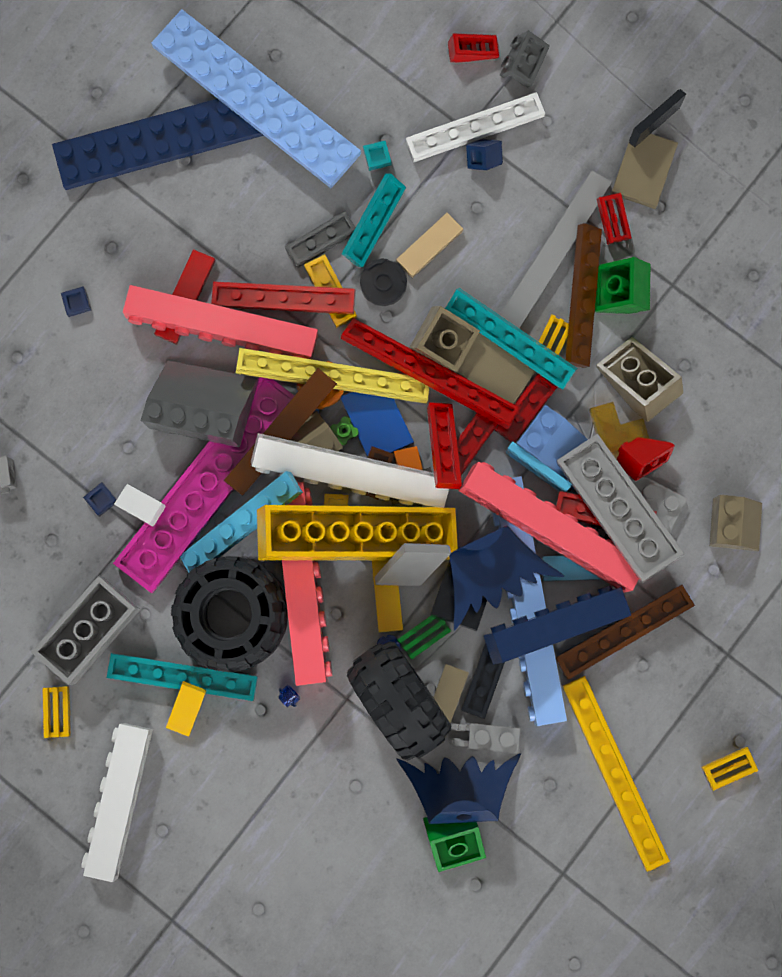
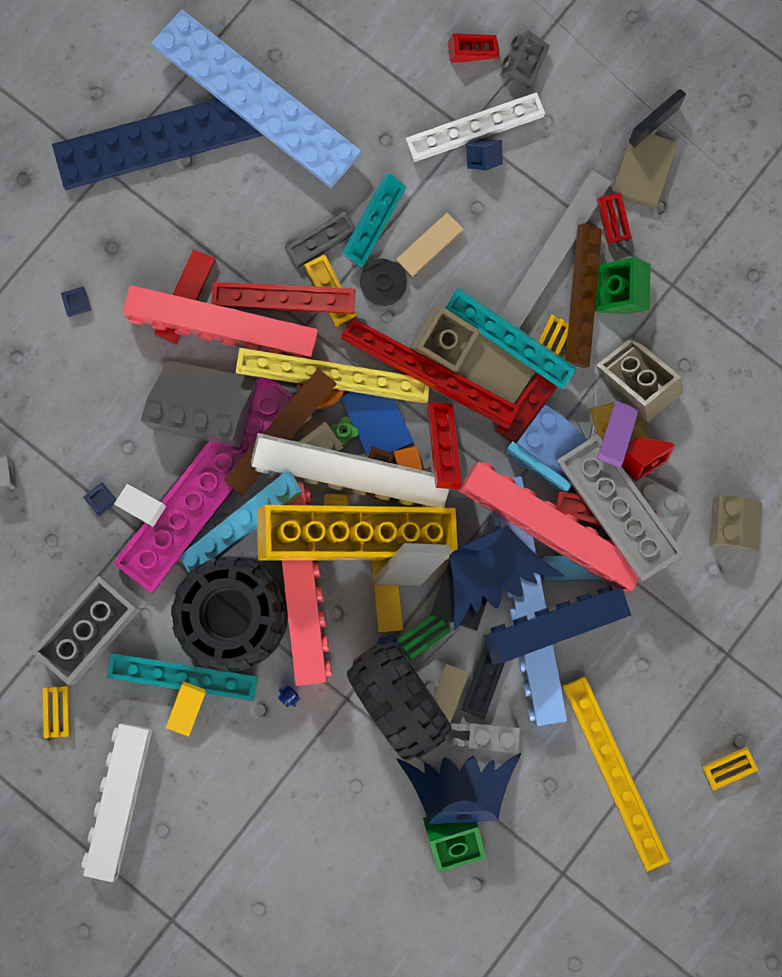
teal plate [363,140,392,171] -> none
red tile [457,413,498,476] -> none
reddish brown plate [555,585,695,680] -> none
none -> medium lavender tile [597,401,639,467]

